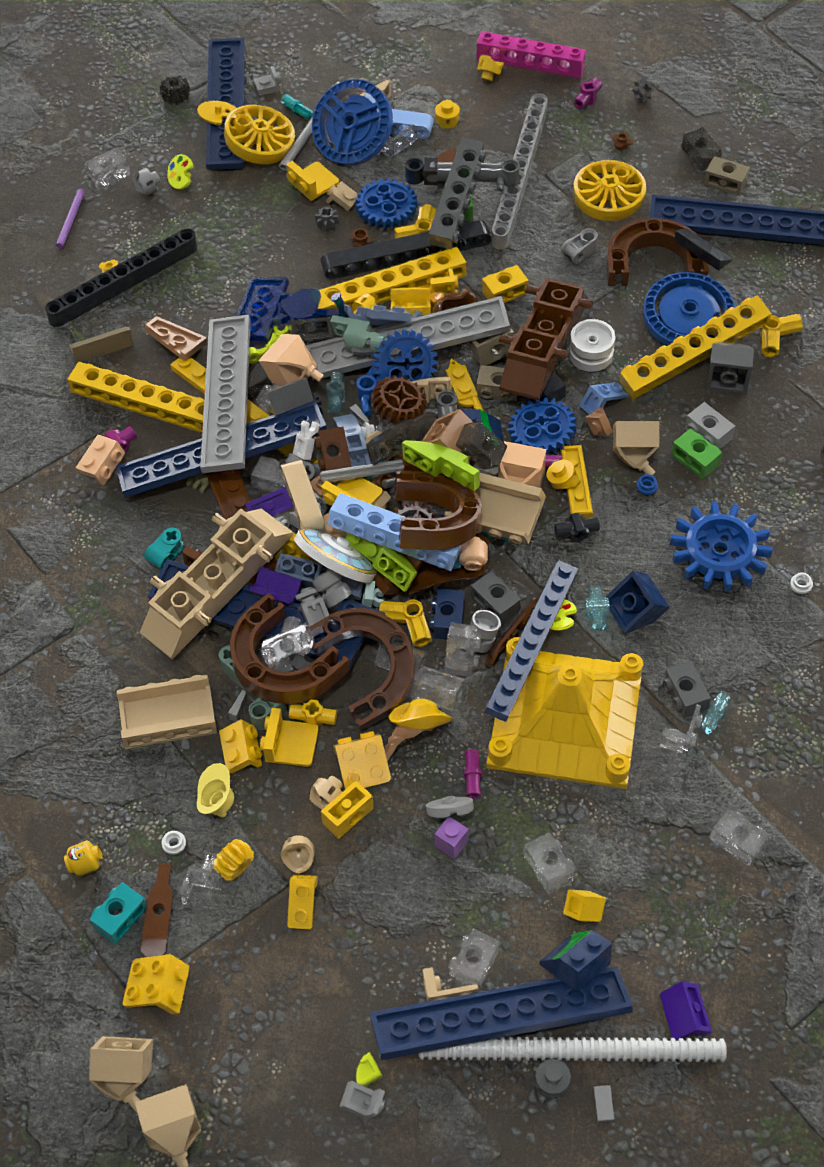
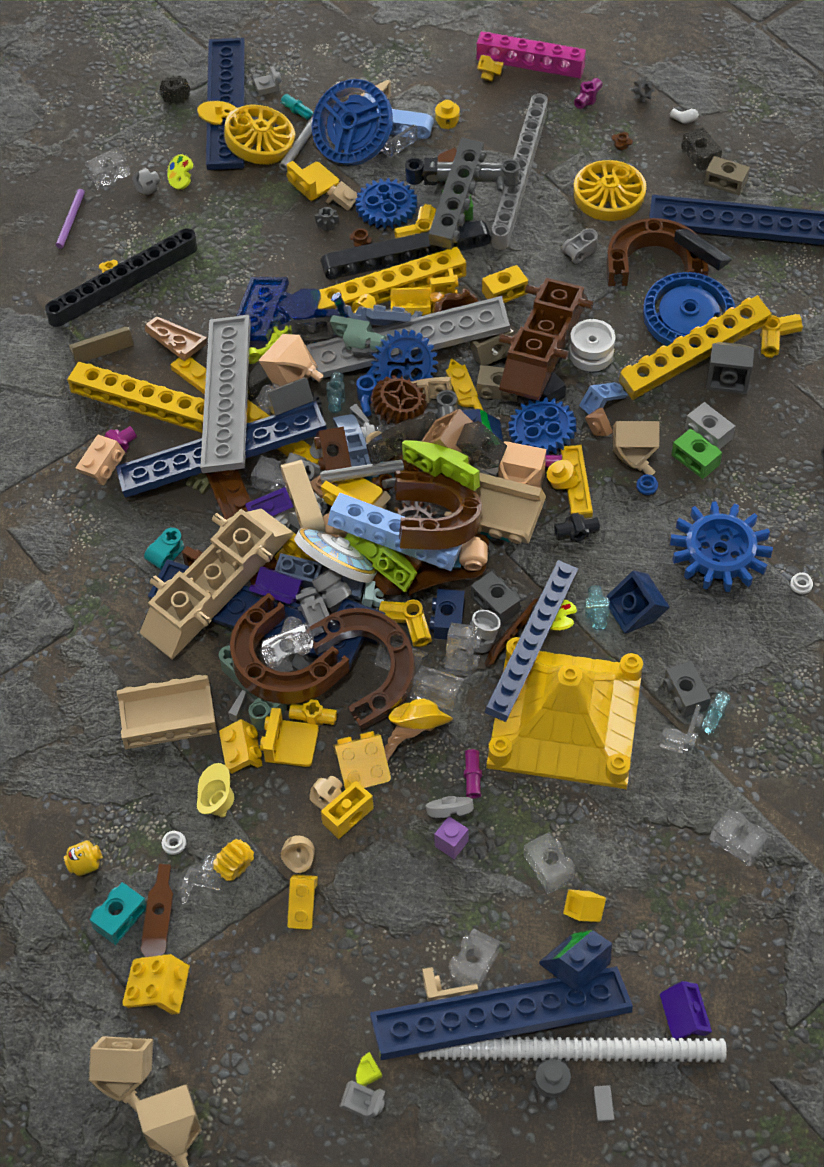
white plate [293,421,319,460] -> none
none -> white arm [670,109,699,124]

